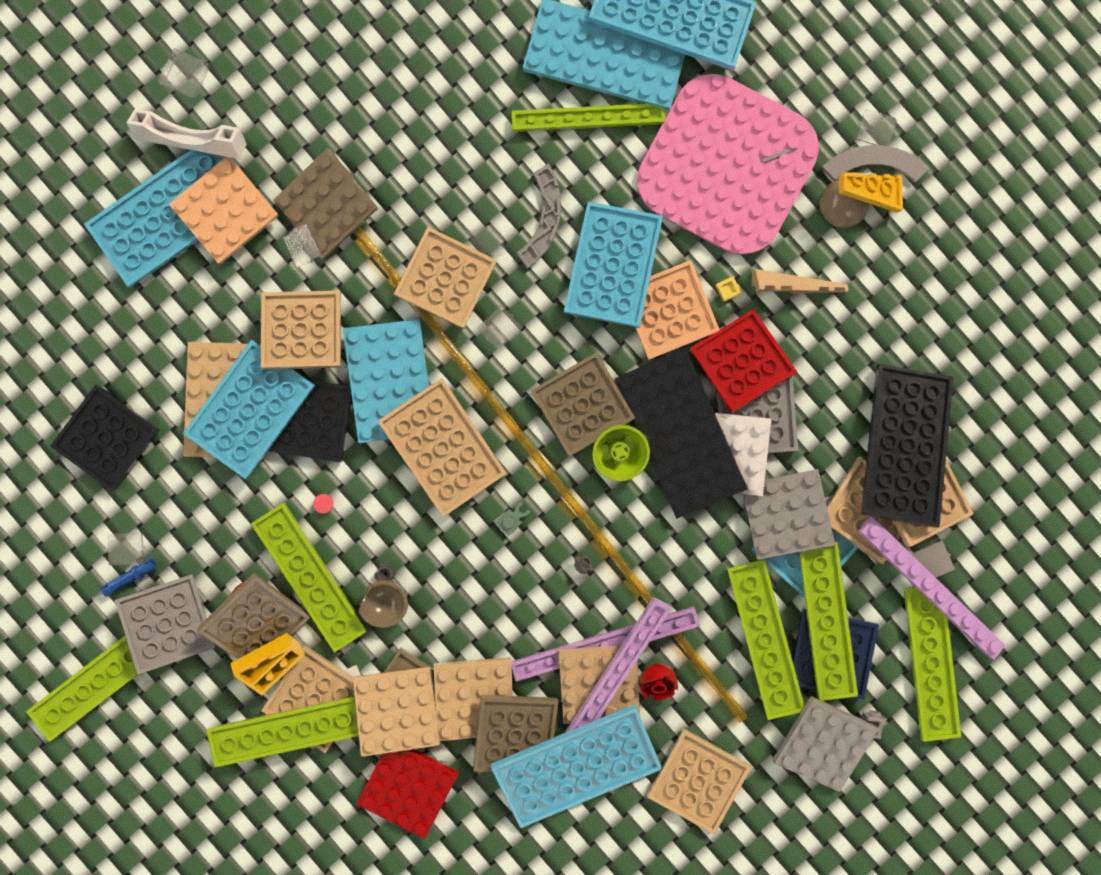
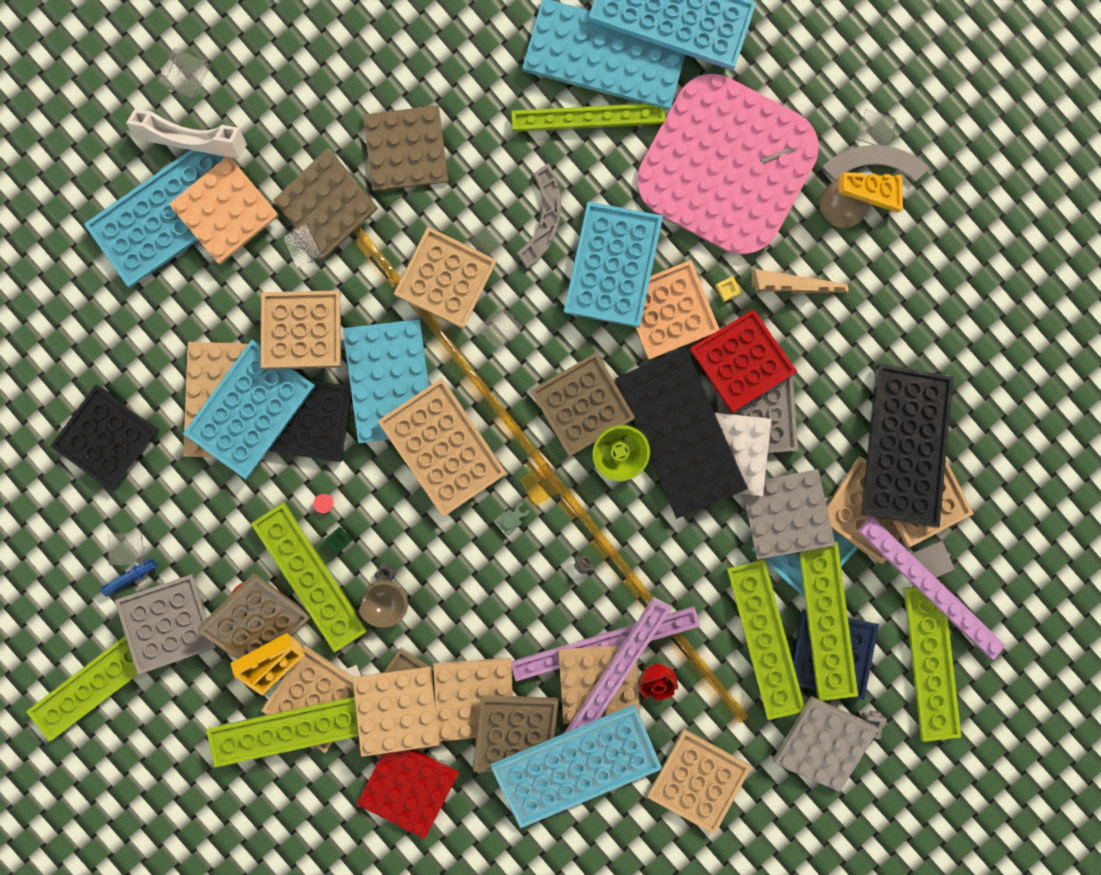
none -> dark green plate [325,527,353,554]
none -> dark tan plate [363,105,449,192]
none -> clear yellow piece [520,462,563,505]

